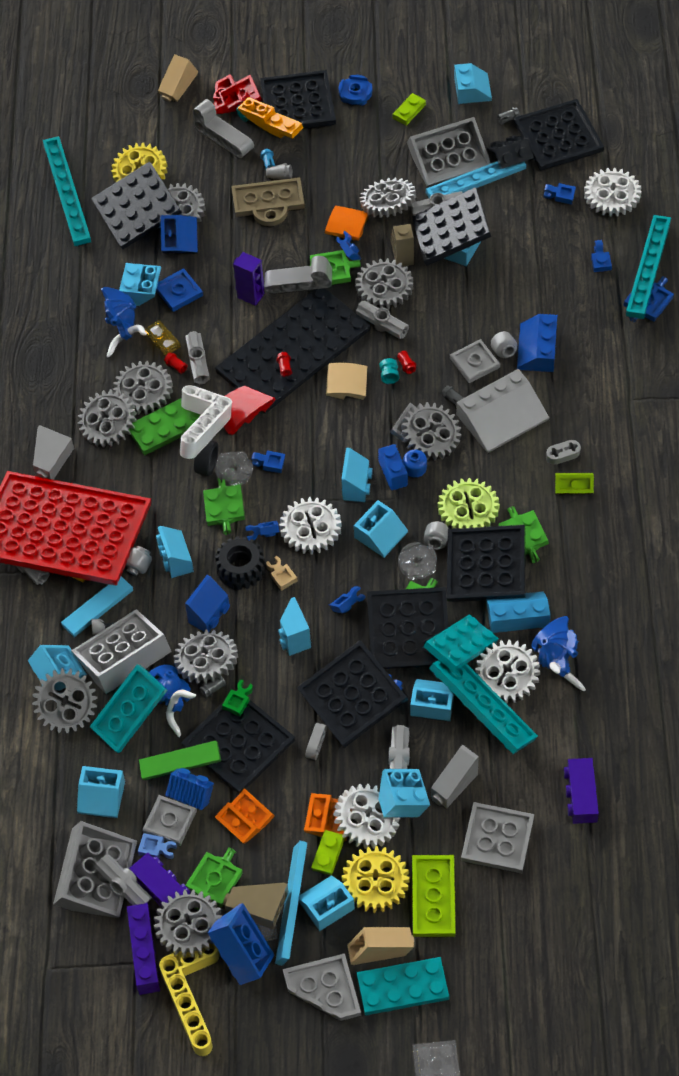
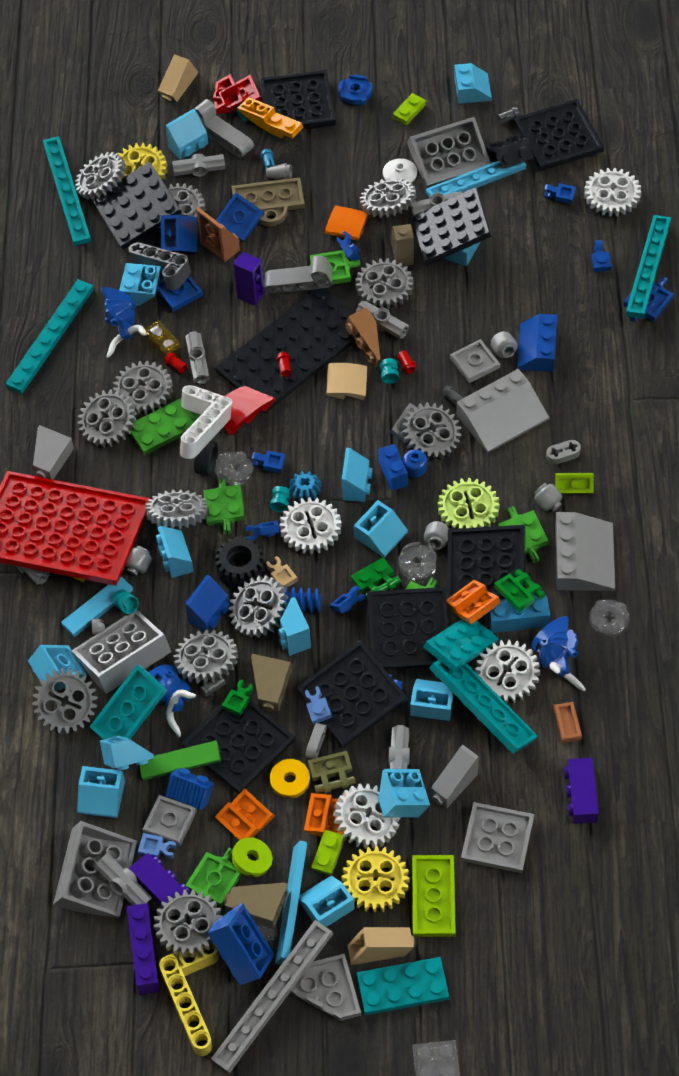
none -> teal plate [5,279,94,394]
none -> light grey gear [75,152,126,200]
none -> medium azure slope [99,736,154,770]
none -> teal wheel [113,589,139,614]
none -> dark grey beam [128,243,191,290]
none -> light grey gear [146,490,208,529]
none -> medium azure slope [166,109,208,160]
none -> light grey piece [172,154,226,177]
none -> nougat slope [196,208,240,262]
none -> light grey plate [211,920,333,1073]
none -> blue plate [216,192,265,241]
none -> light grey gear [229,576,289,638]
none -> lime tile [232,837,273,877]
none -> dark tan slope [251,654,291,712]
none -> teal wheel [270,486,291,512]
none -> yellow tile [270,759,310,798]
none -> blue piece [284,587,321,613]
none -> dark azure gear [289,471,321,503]
none -> medium blue plate [305,686,332,724]
none -> olive plate [308,751,356,794]
none -> medium nougat slope [345,307,380,367]
none -> green plate [351,557,401,600]
none -> white dish [383,159,417,183]
none -> orange slope [447,580,501,625]
none -> green plate [494,569,545,612]
none -> light grey head [534,483,563,512]
none -> nougat tile [553,702,582,743]
none -> light grey slope [555,512,615,591]
none -> clear plate [589,600,629,638]

